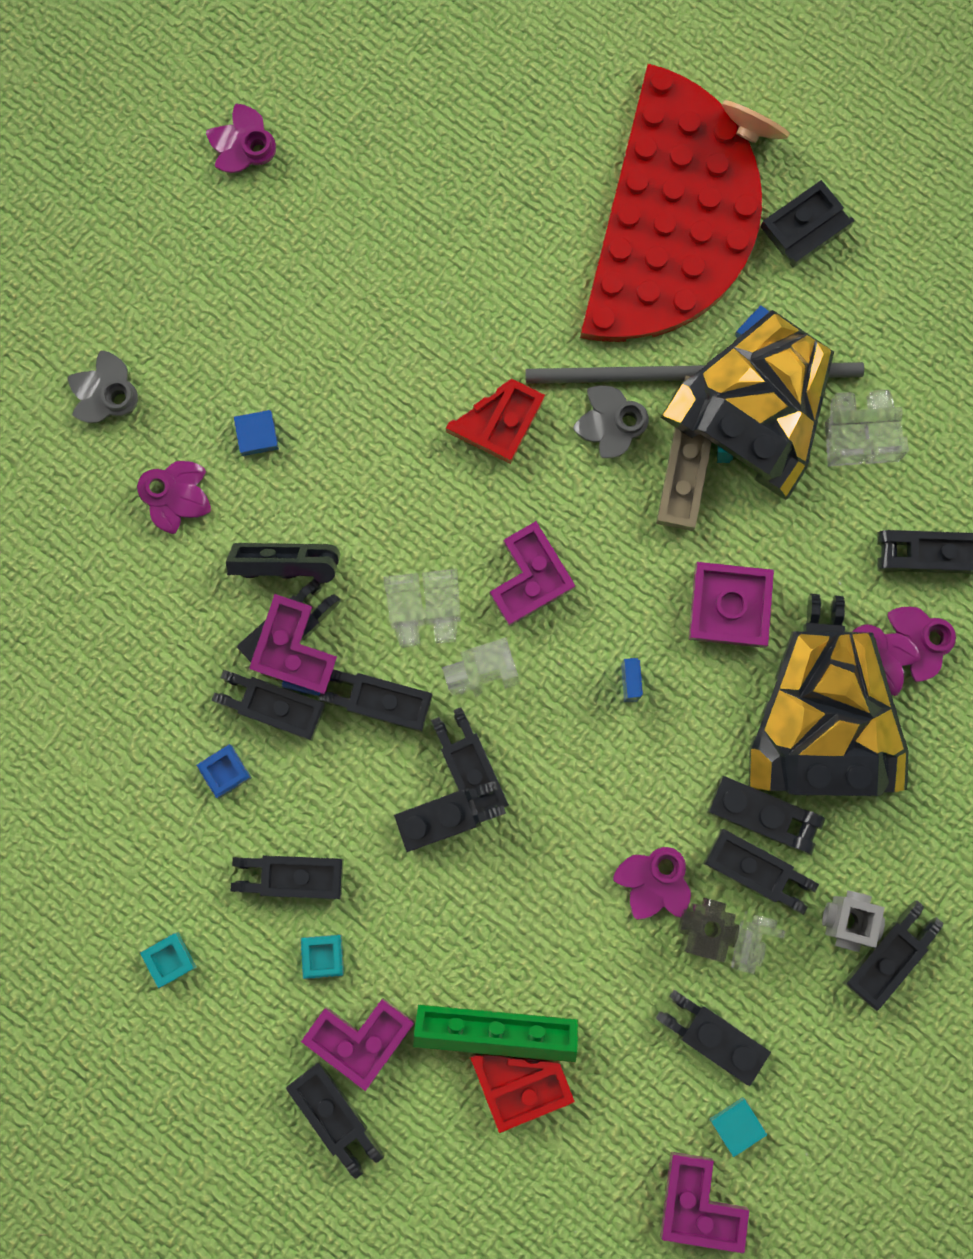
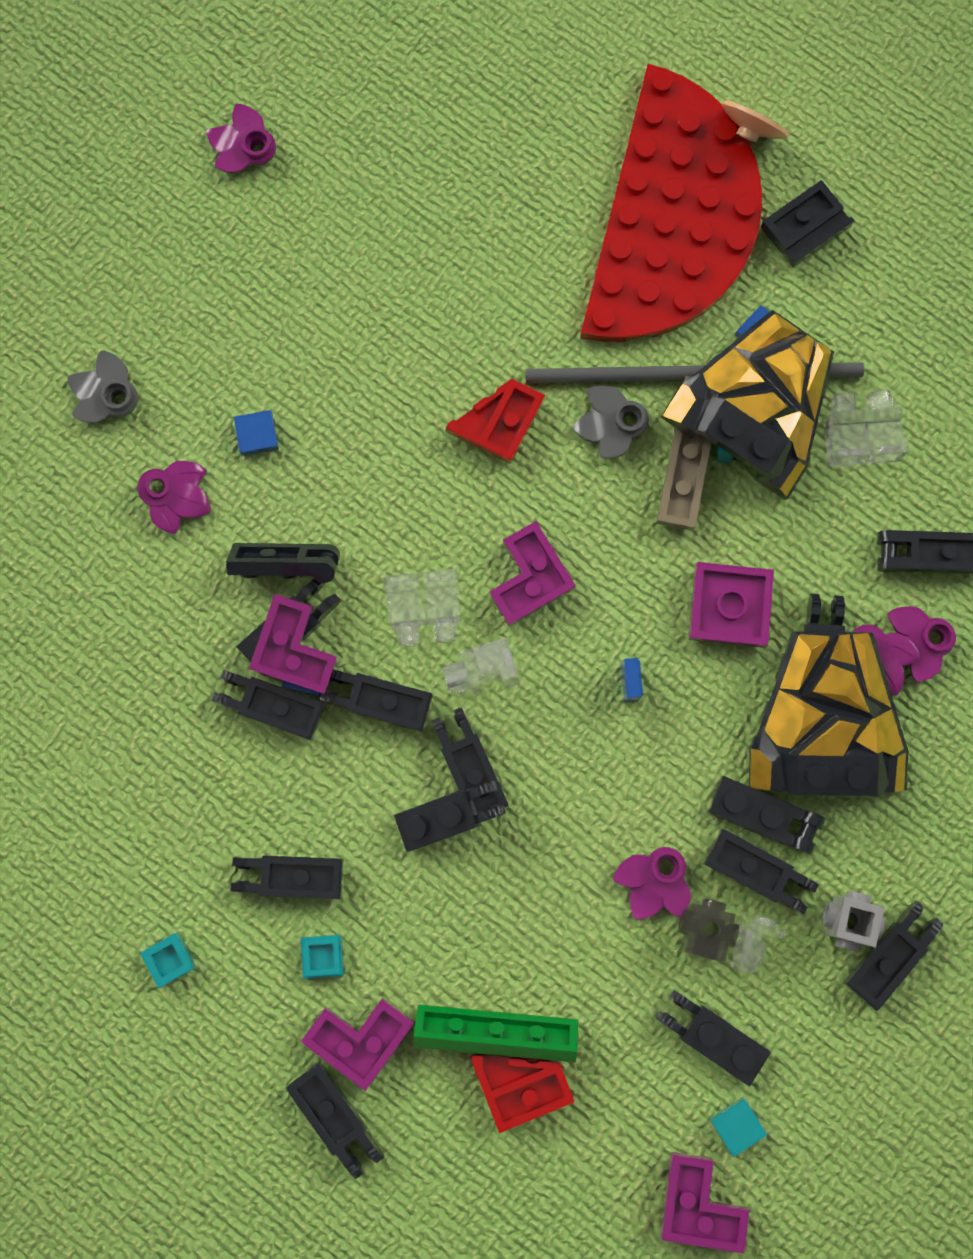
blue tile [196,744,252,799] -> none

